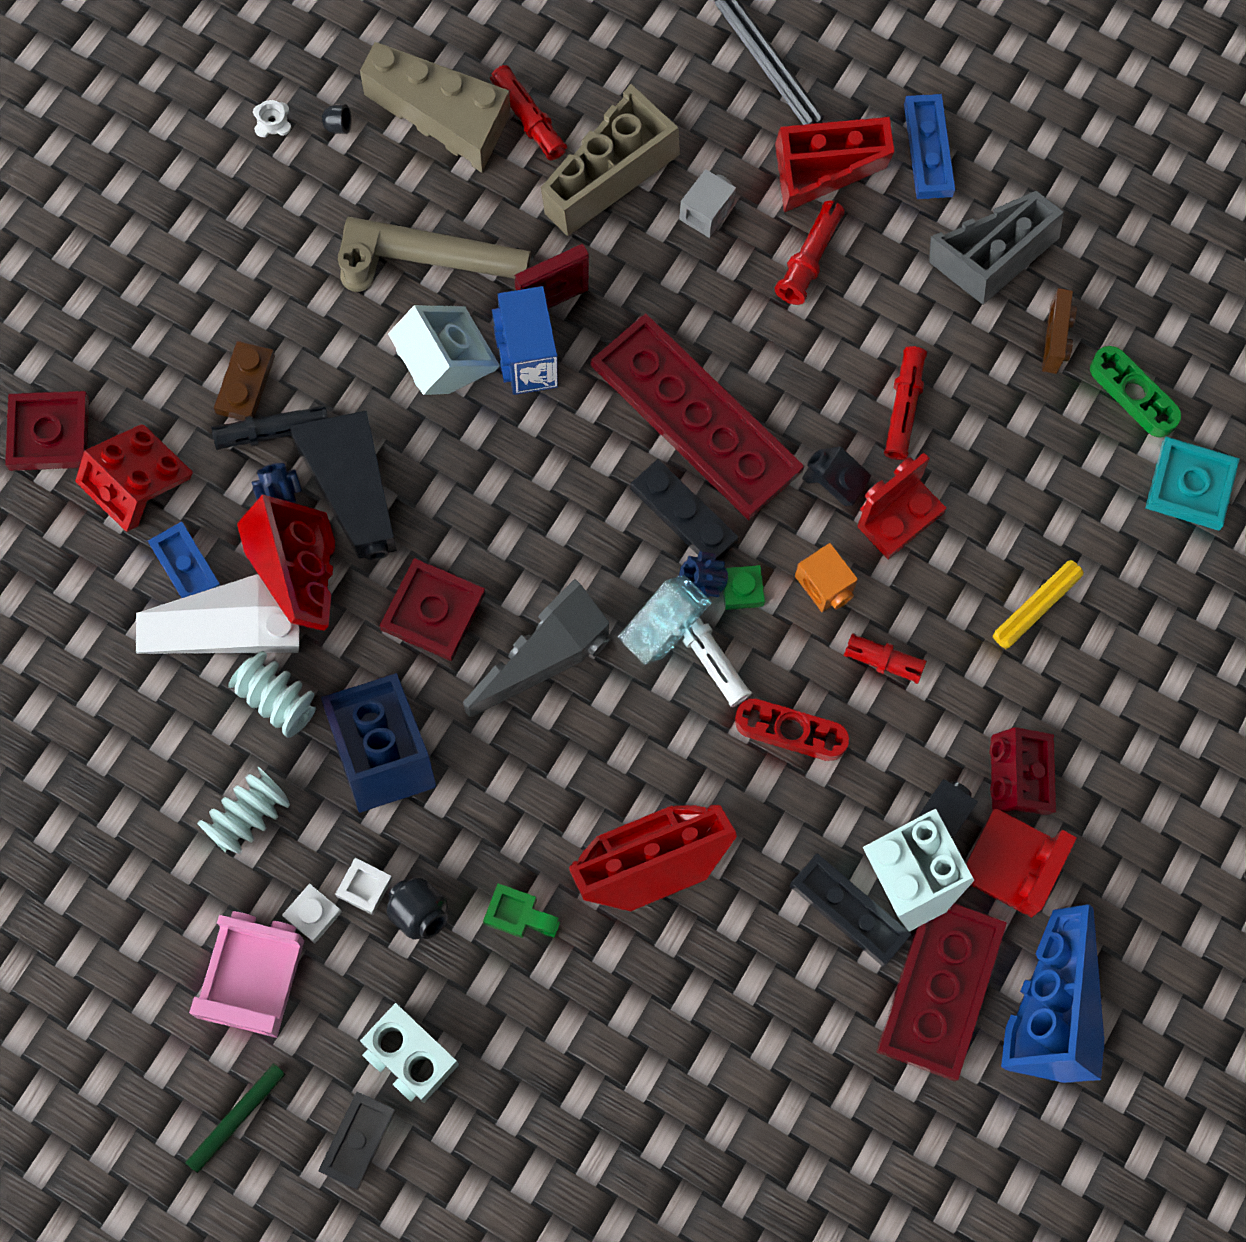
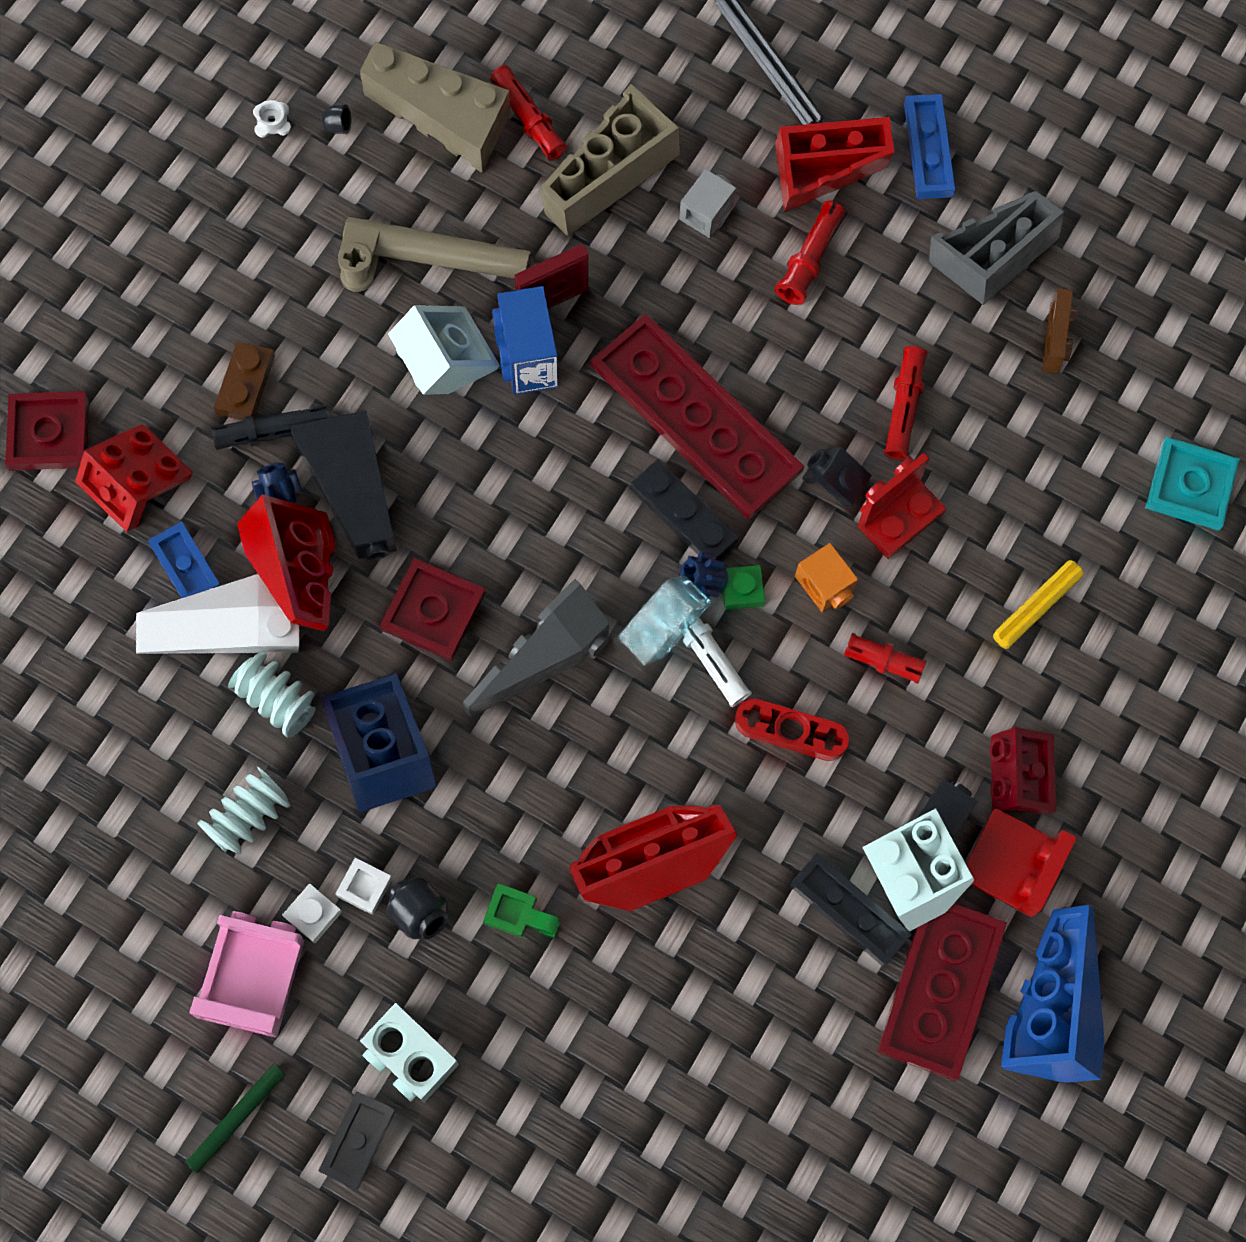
green beam [1090,346,1181,438] -> none

